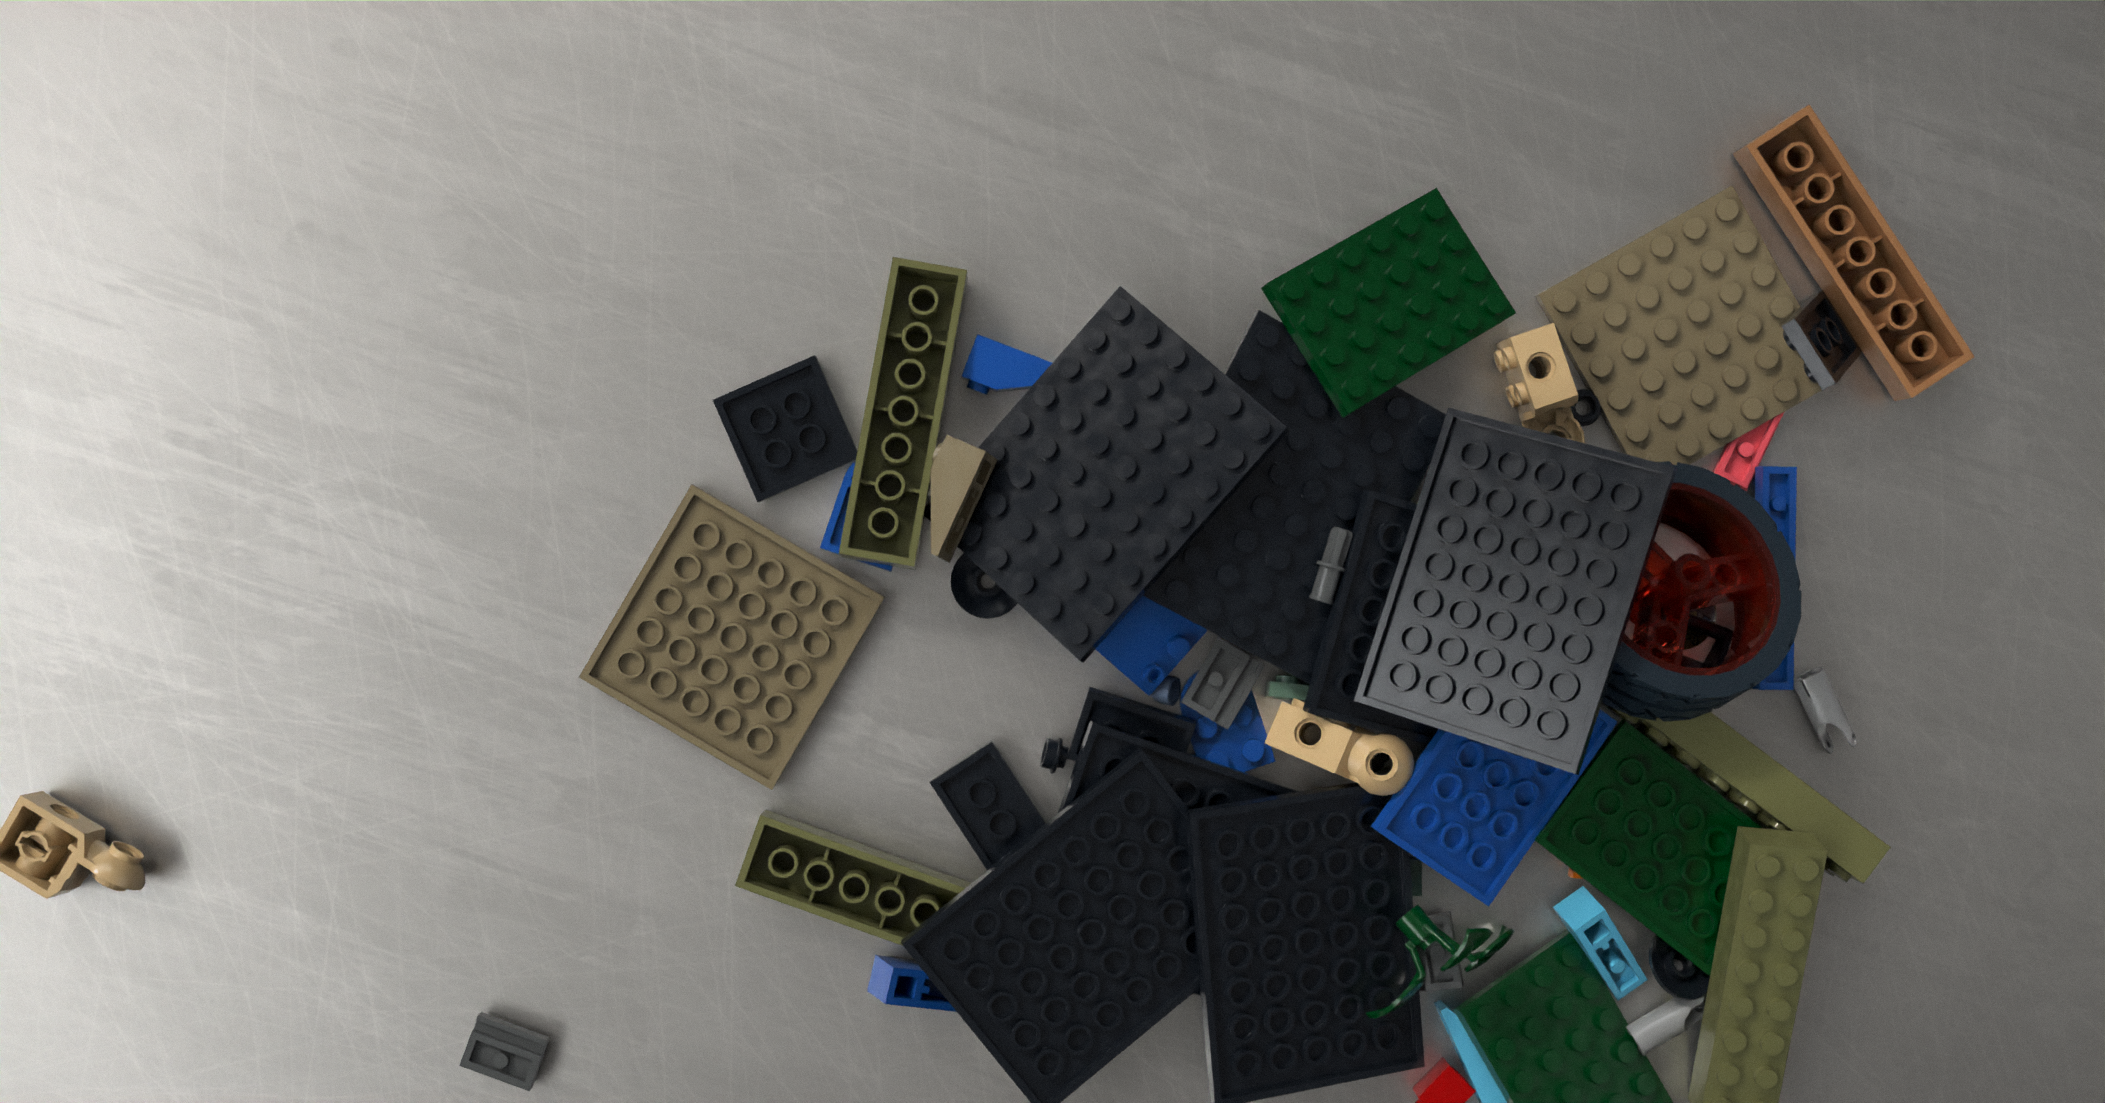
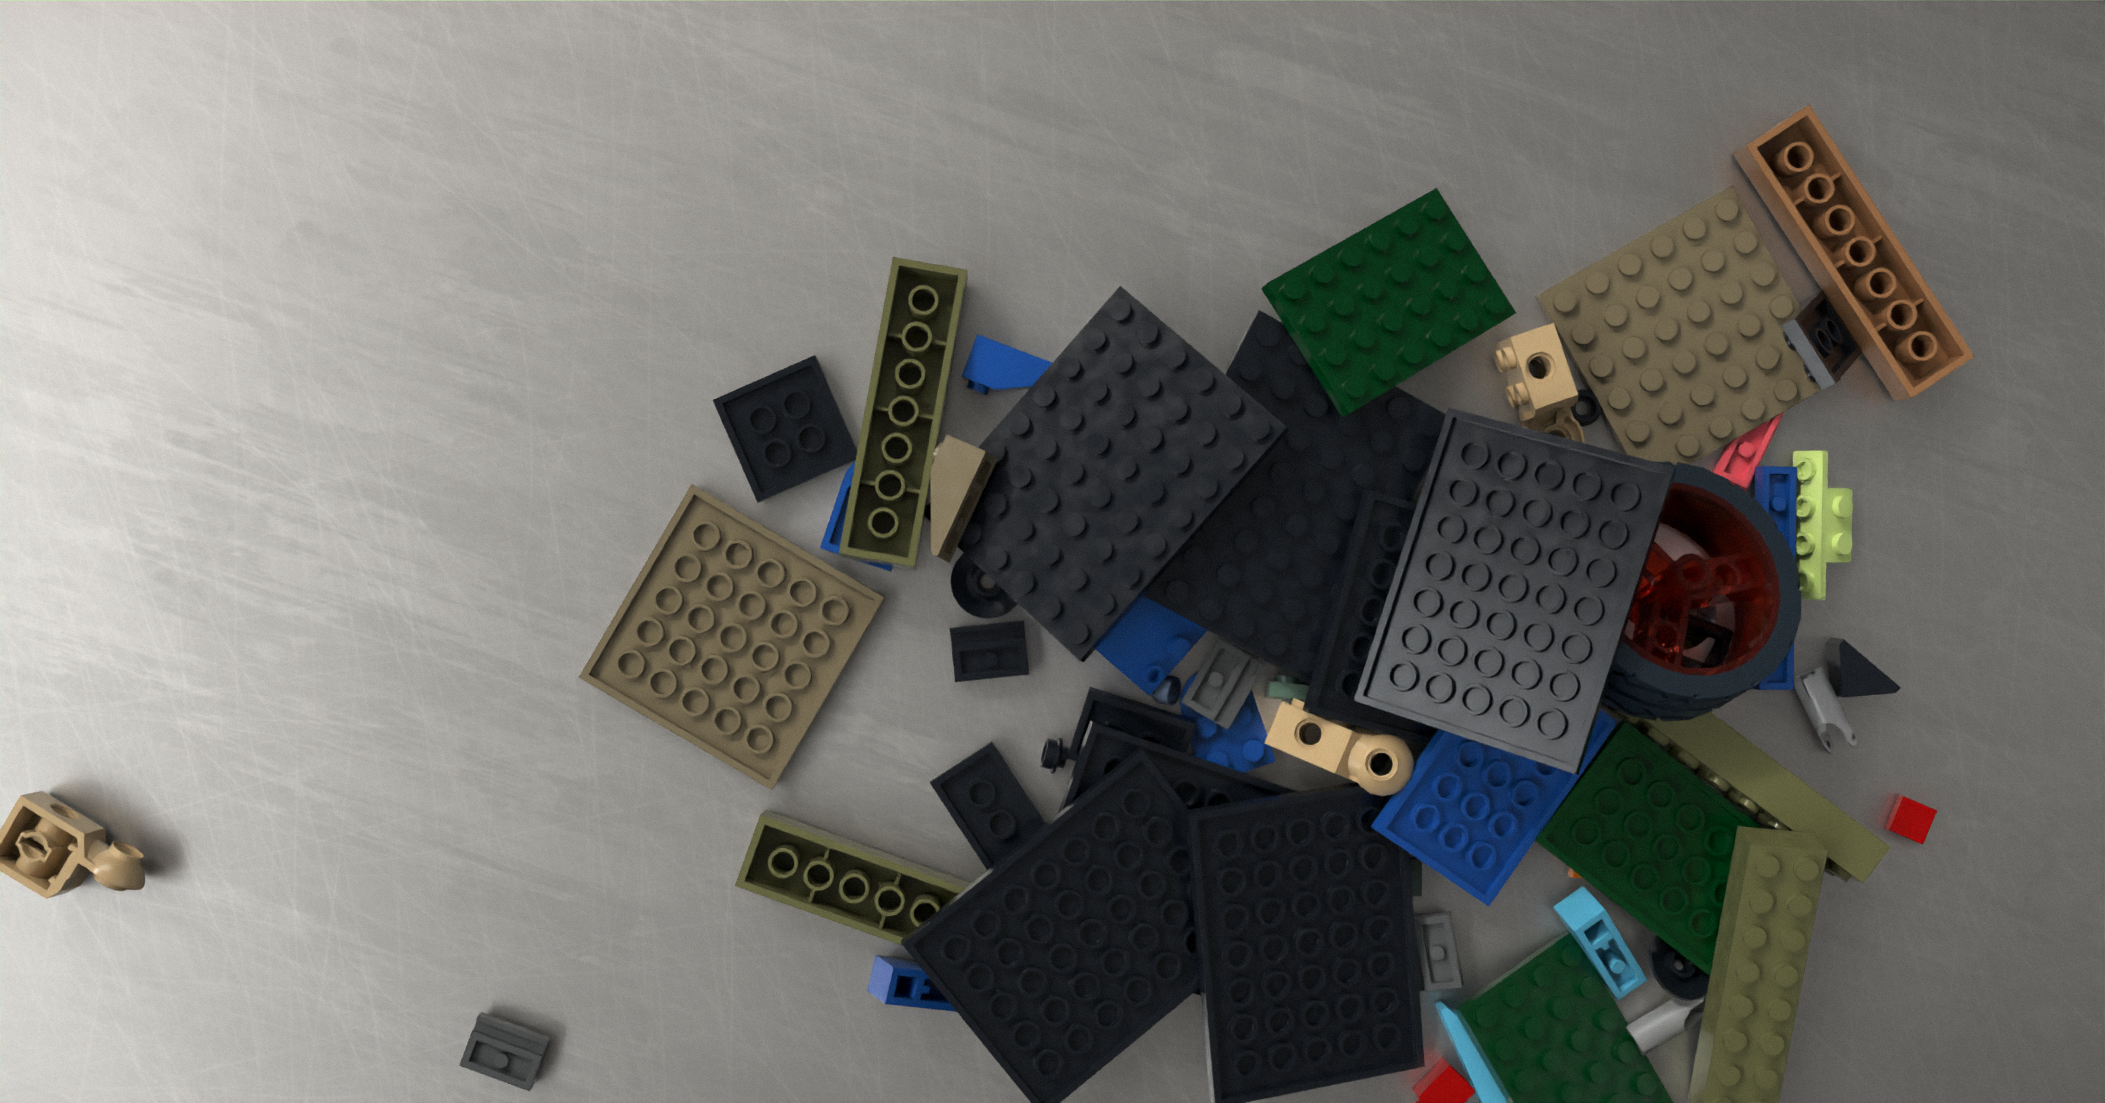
dark grey axle [1309,527,1353,605] -> none
dark green plant [1365,905,1515,1018] -> none
none -> black plate [950,620,1029,682]
none -> yellowish green bracket [1793,450,1853,600]
none -> black slope [1826,637,1901,698]
none -> red tile [1884,795,1937,845]

